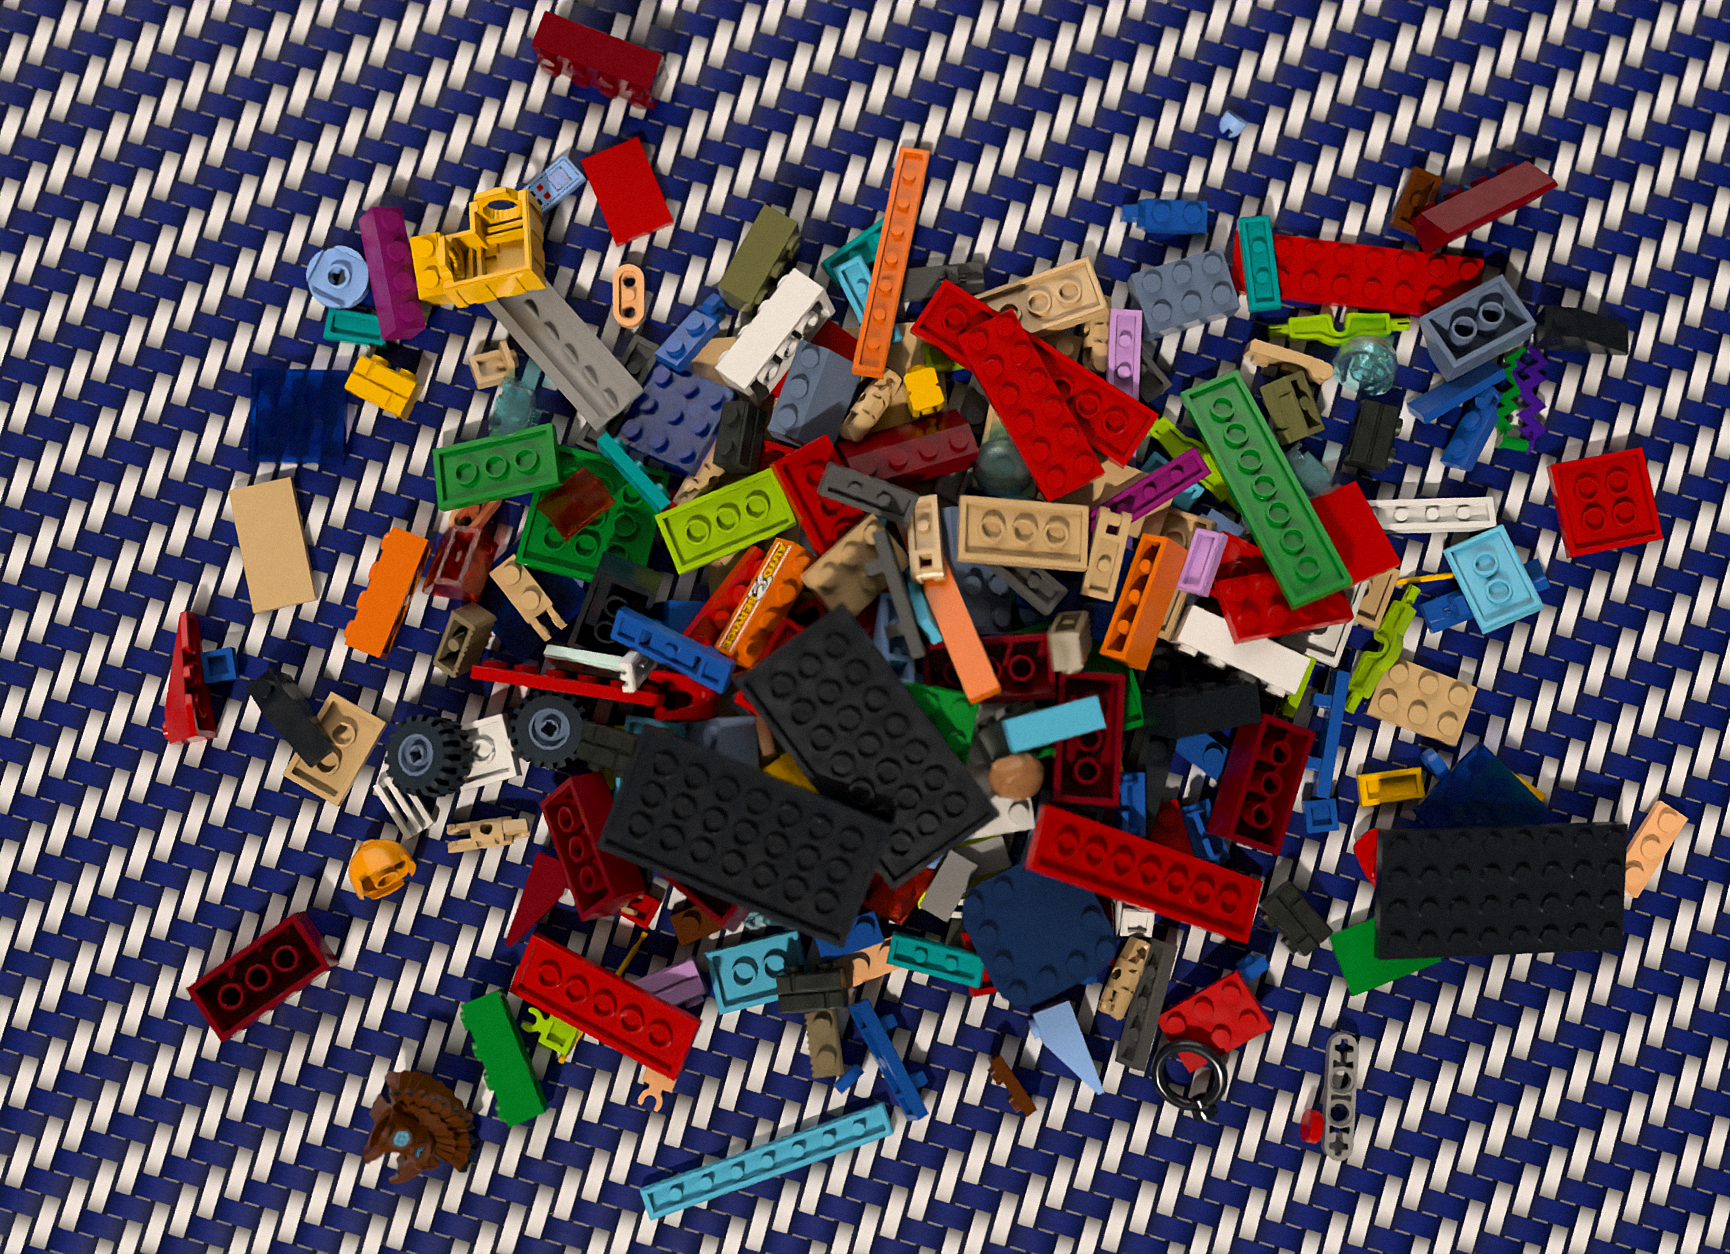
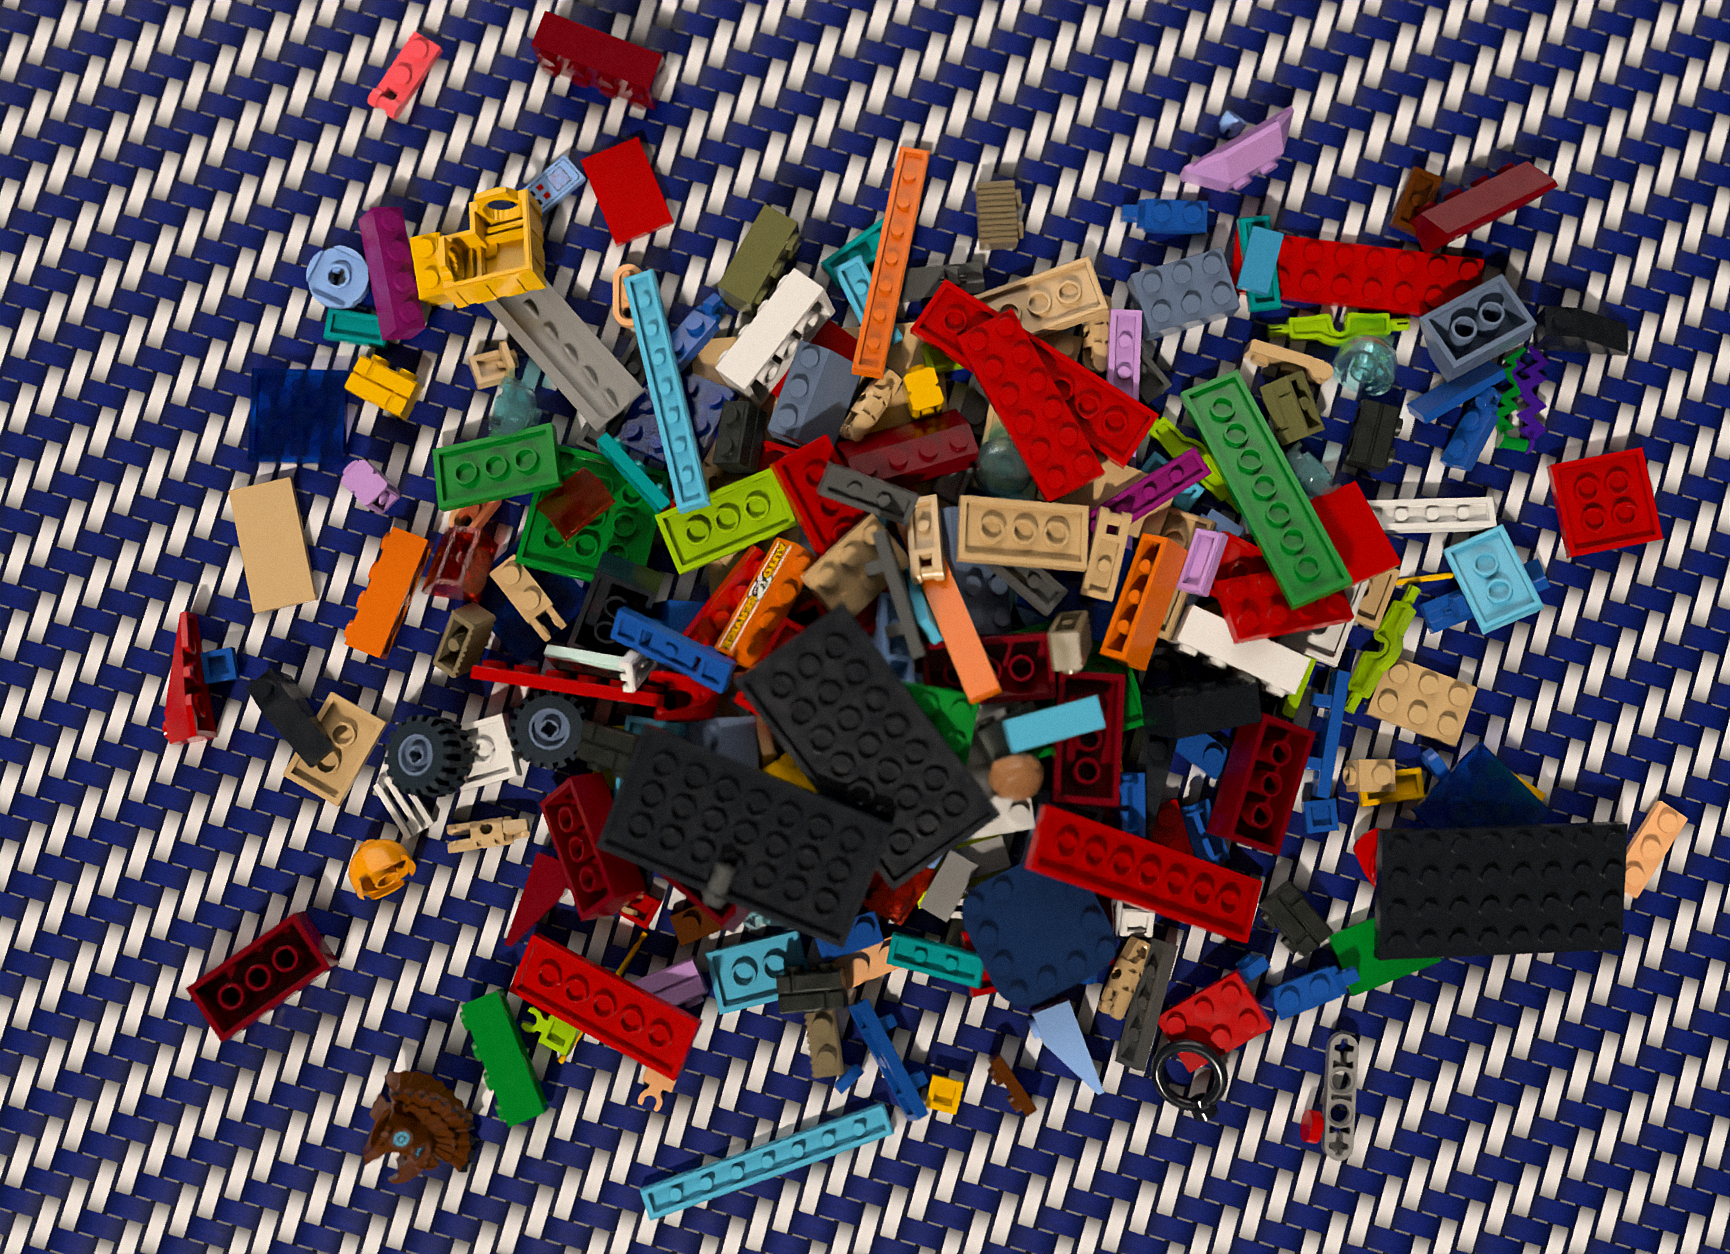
none -> lavender brick [341,459,402,514]
none -> coral plate [367,31,443,120]
none -> medium azure tile [623,269,712,514]
none -> dark grey pin [702,862,736,908]
none -> yellow plate [925,1074,964,1115]
none -> dark tan brick [975,180,1024,251]
none -> lavender wedge [1179,106,1294,192]
none -> dark azure tile [1236,226,1284,296]
none -> blue hinge [1268,965,1361,1020]
none -> tan bracket [1343,759,1396,792]

